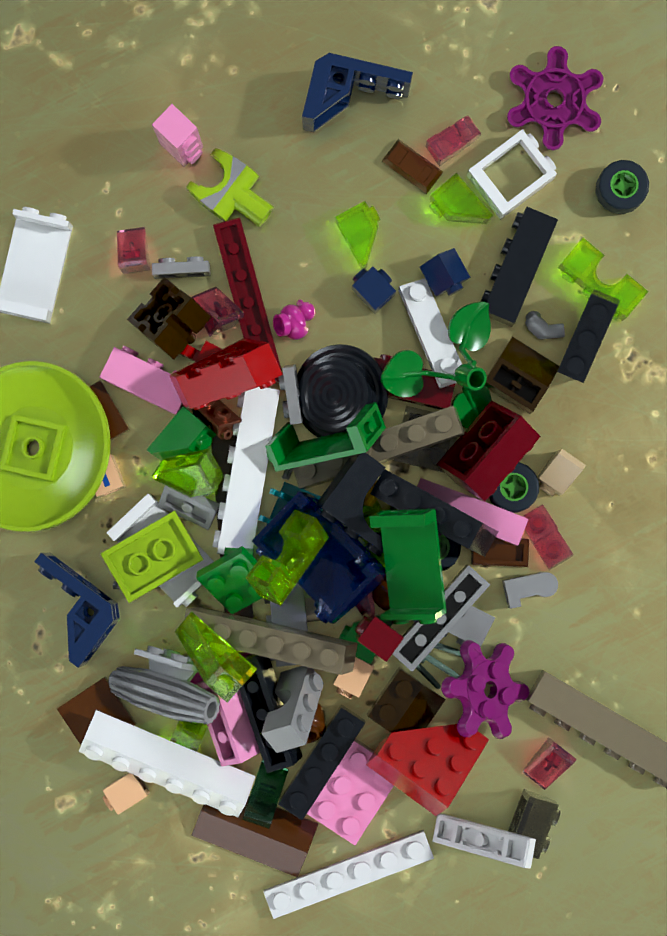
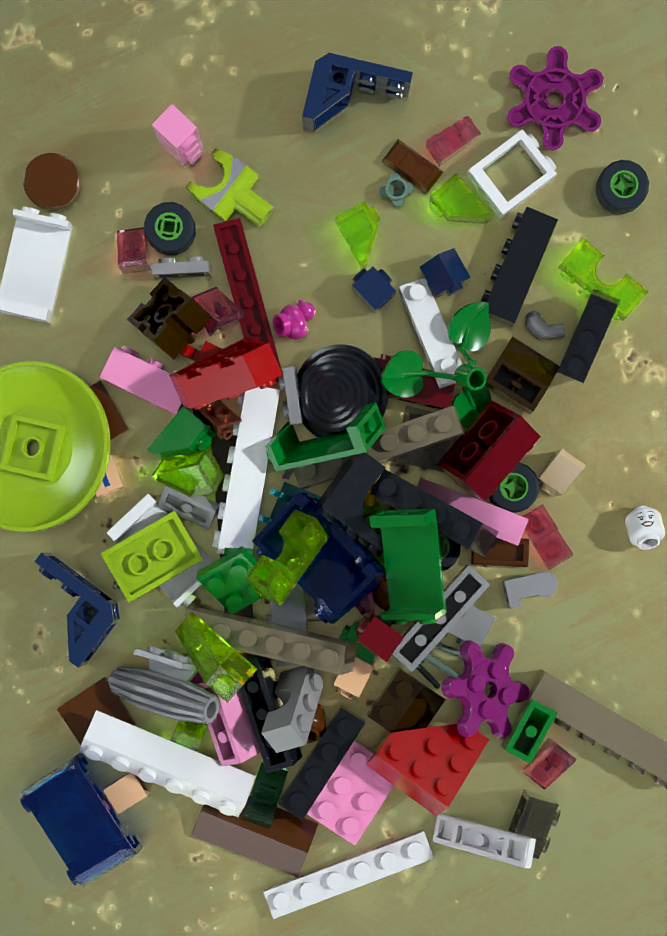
none -> clear blue windscreen [20,752,143,887]
none -> reddish brown tile [23,153,81,212]
none -> black wheel [144,202,196,256]
none -> sand green plate [380,173,413,207]
none -> green slope [501,699,558,764]
none -> white head [625,506,665,550]

